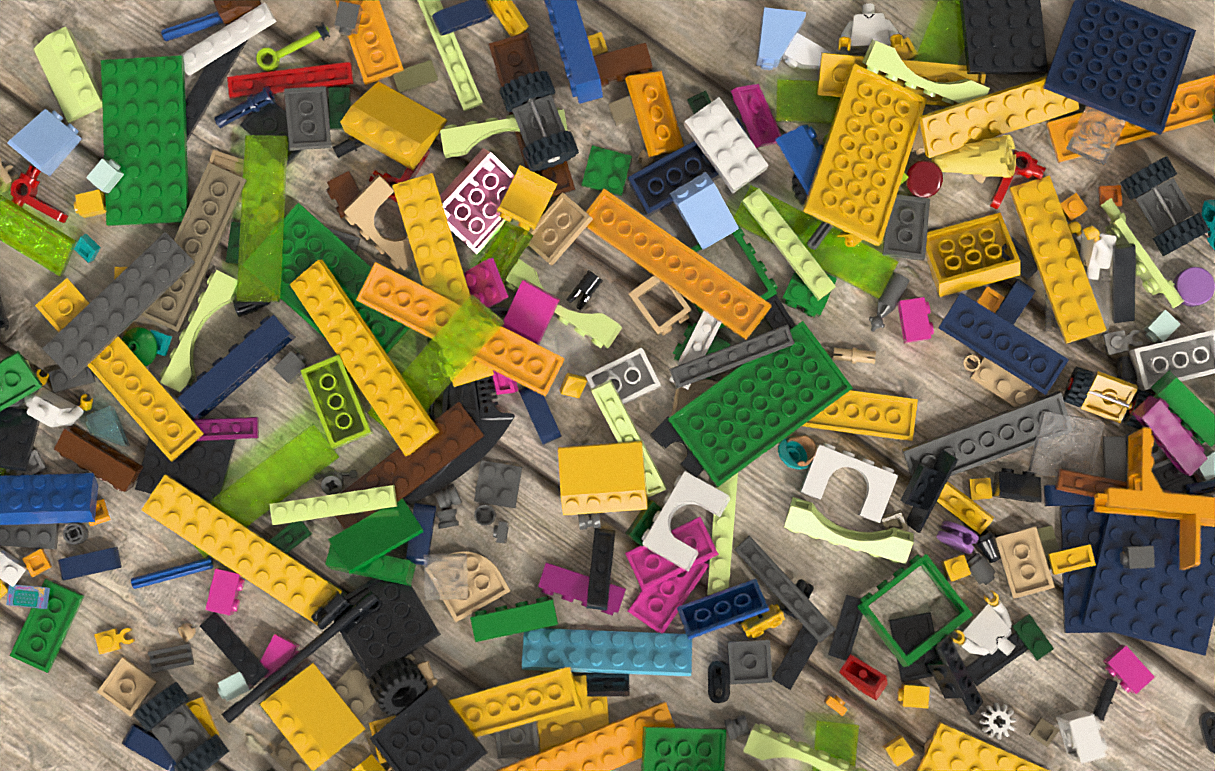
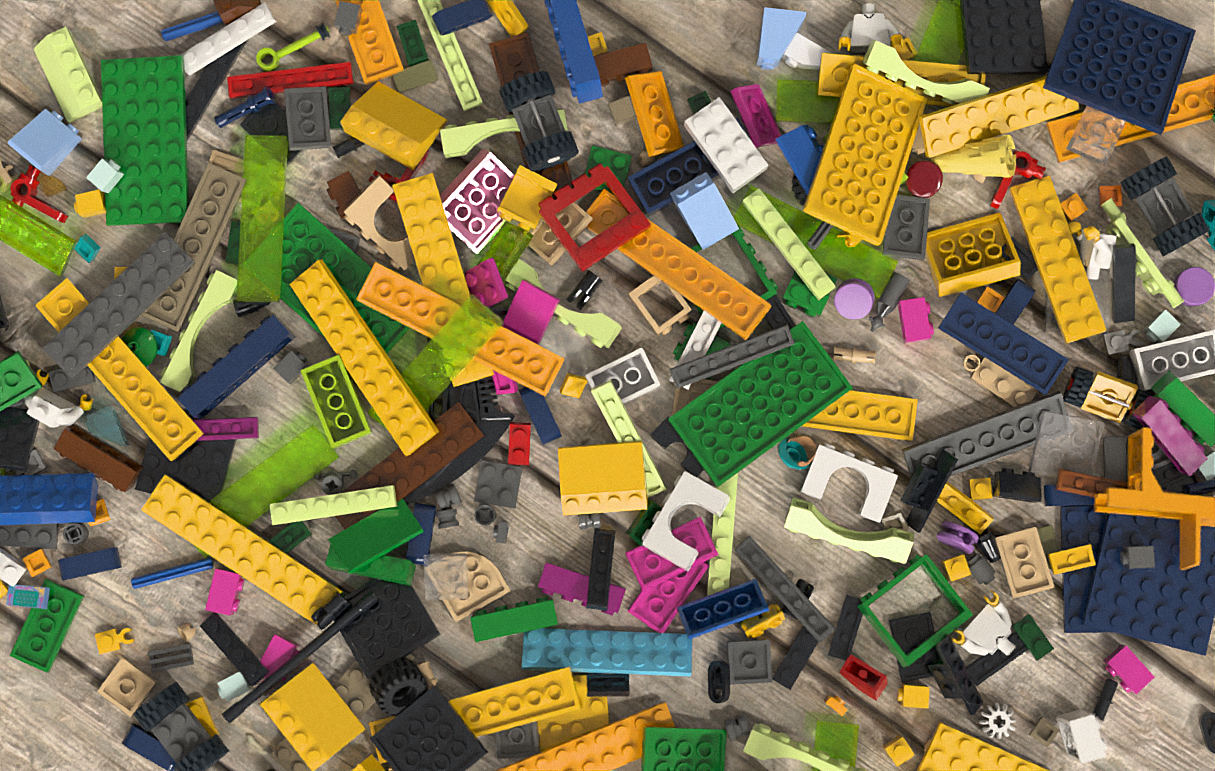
none -> clear yellow tile [39,176,68,198]
none -> dark green plate [396,20,429,66]
none -> red plate [508,422,531,465]
none -> red hinge [538,163,651,272]
none -> head [834,278,875,319]

